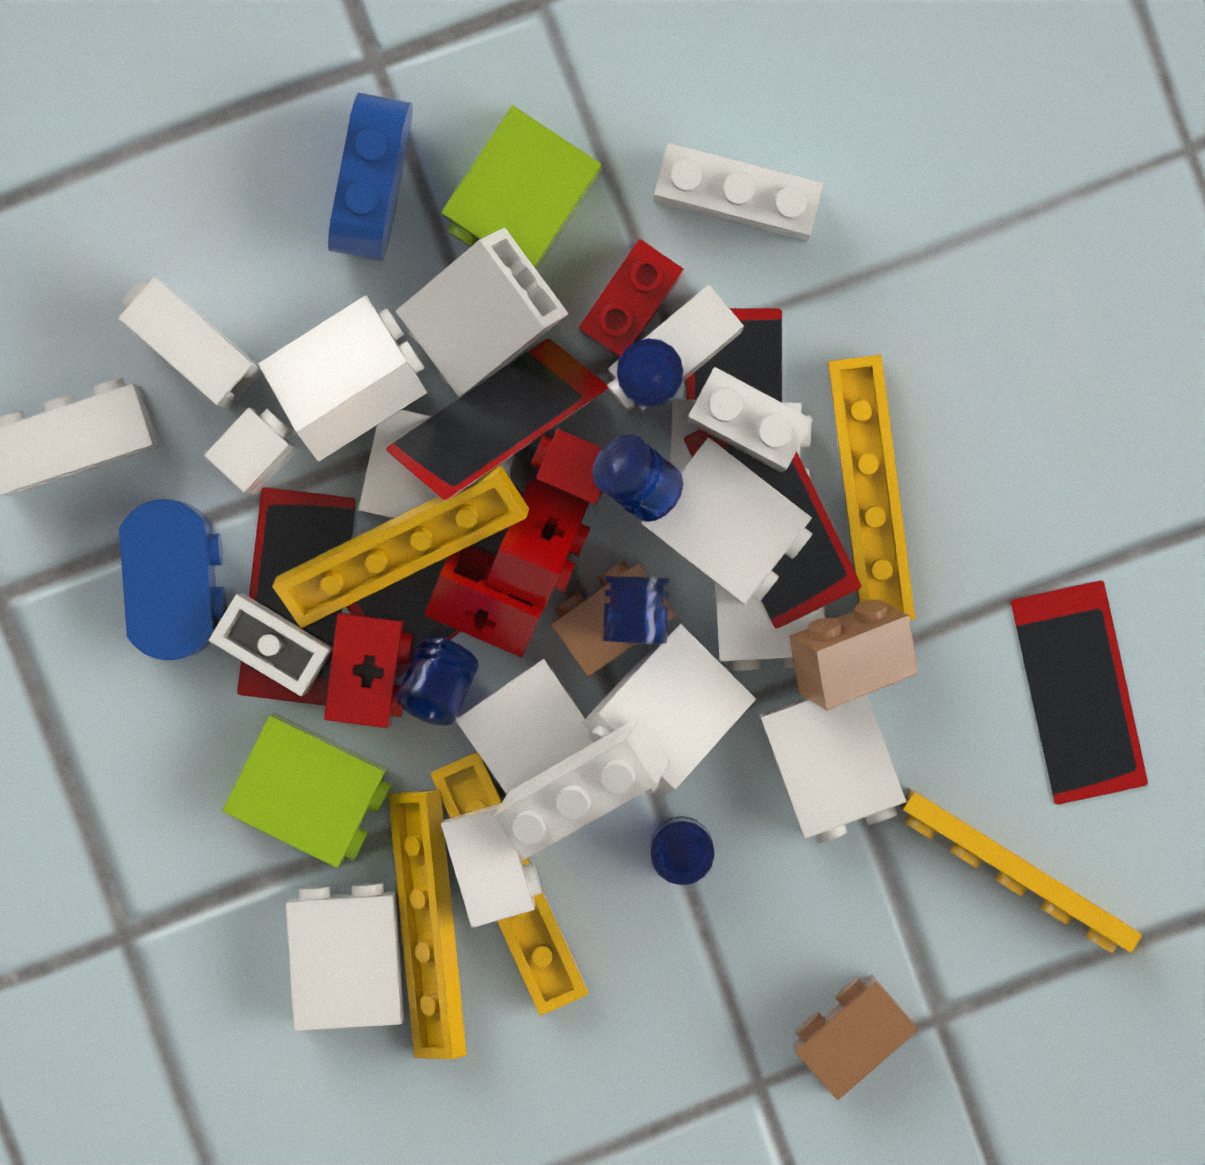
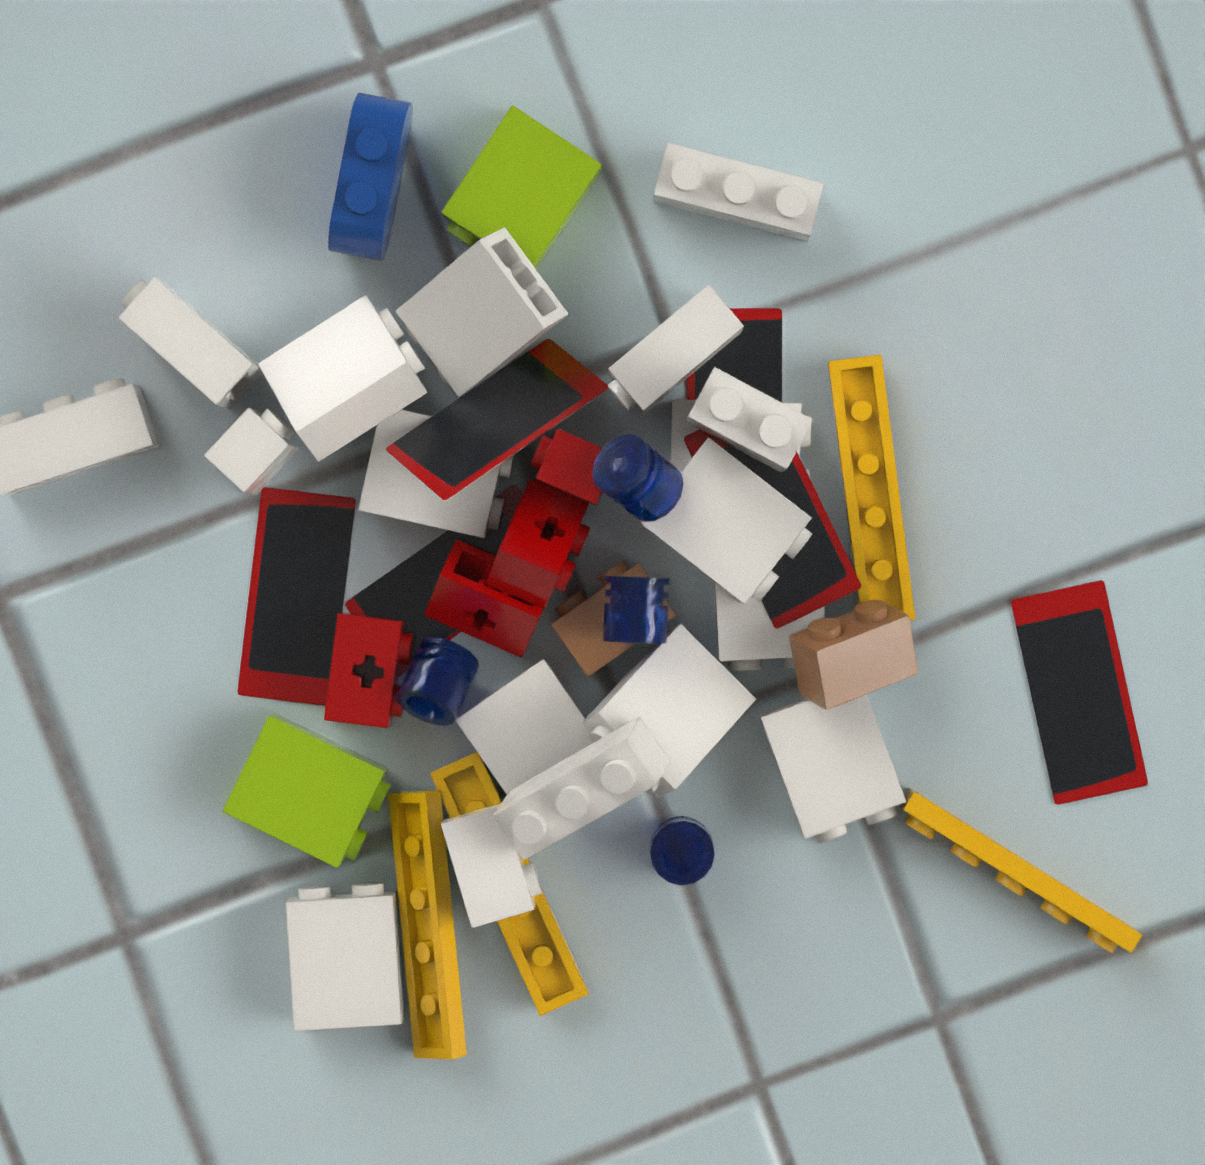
blue brick [119,499,227,660] -> none
white brick [208,594,333,696] -> none
yellow plate [272,465,529,628] -> none
red brick [578,238,684,359] -> none
clear blue piece [617,338,684,408] -> none
medium nougat brick [793,975,918,1100] -> none

